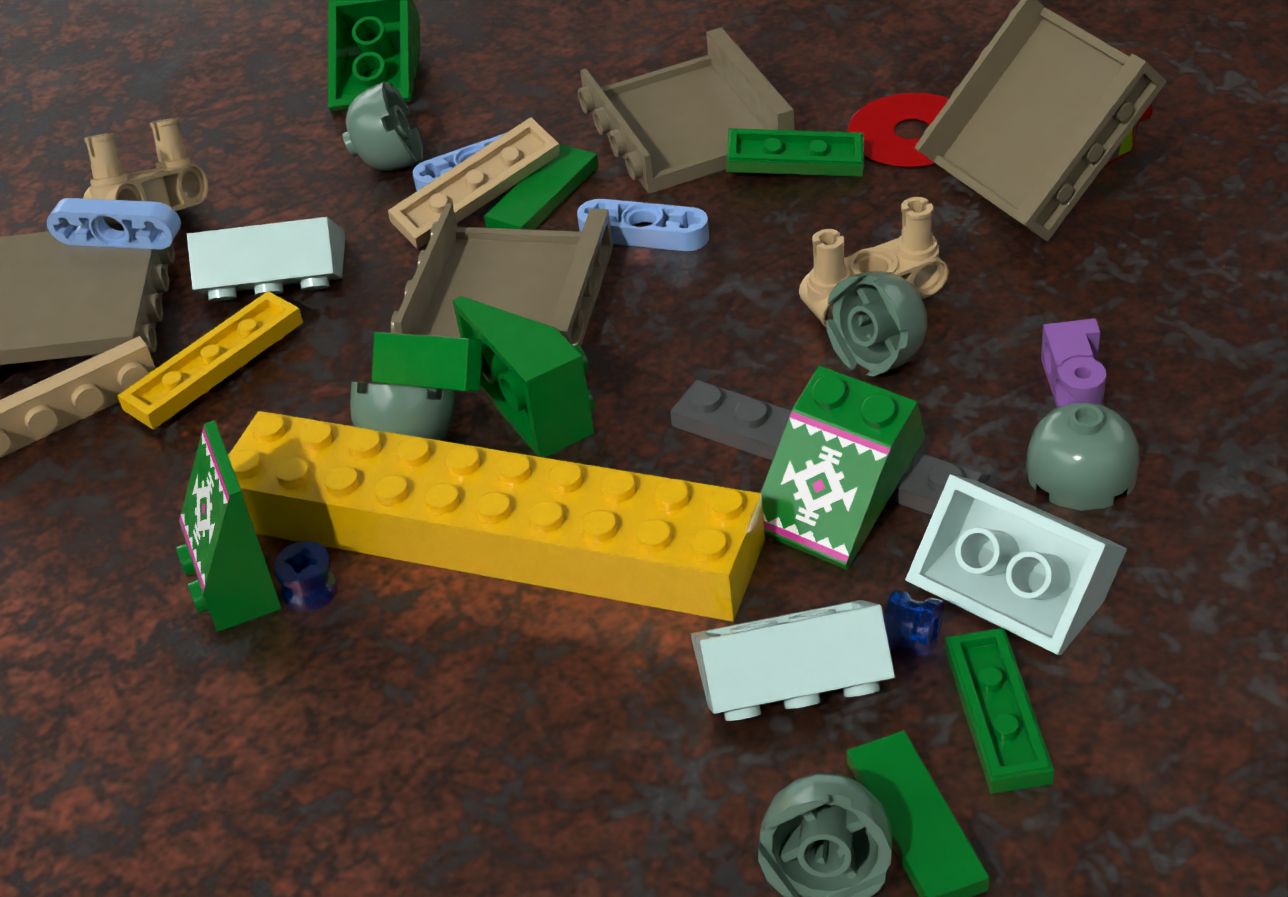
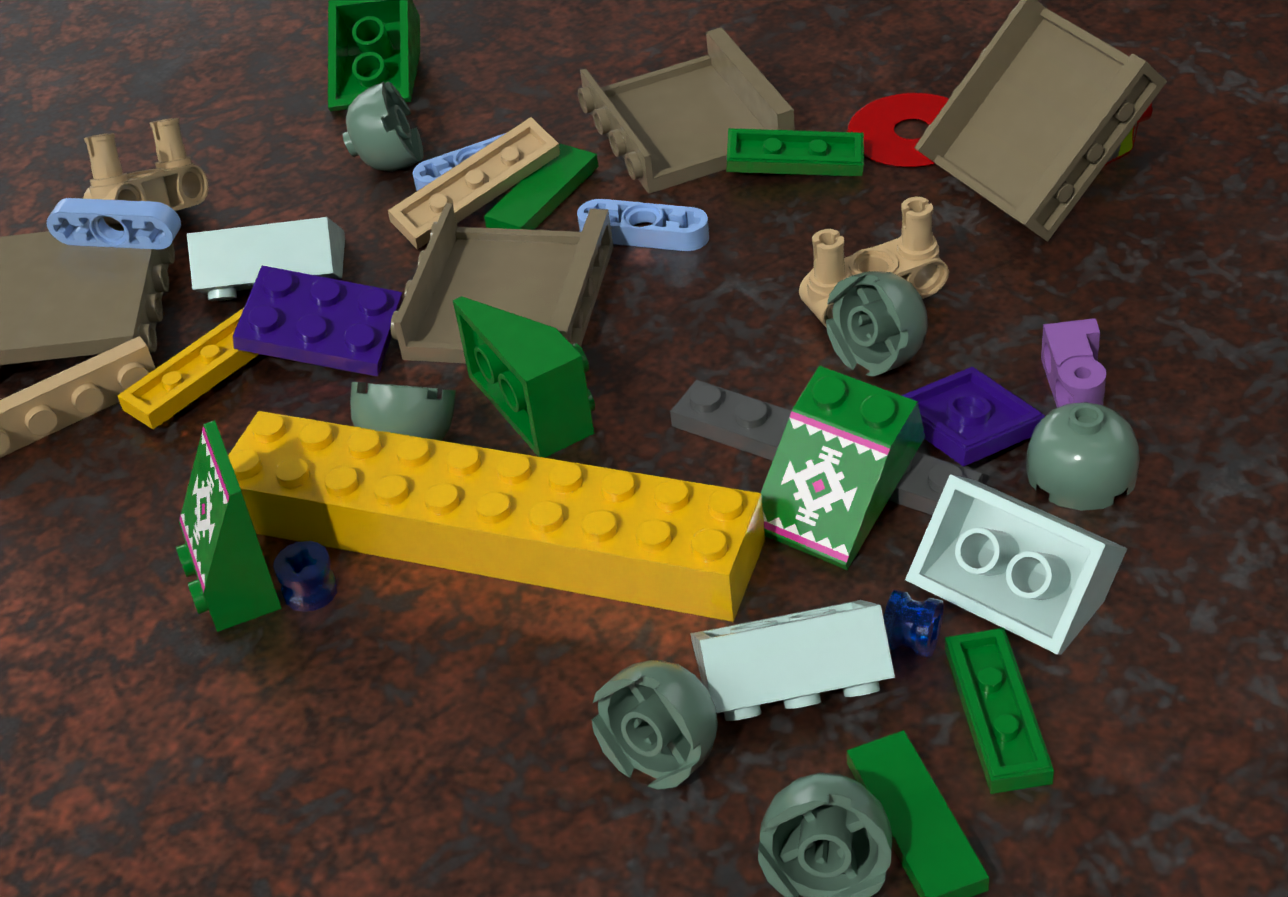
green tile [372,332,483,392] -> none
none -> dark purple plate [233,265,403,377]
none -> sand green cylinder [592,660,718,790]
none -> dark purple plate [901,366,1045,467]

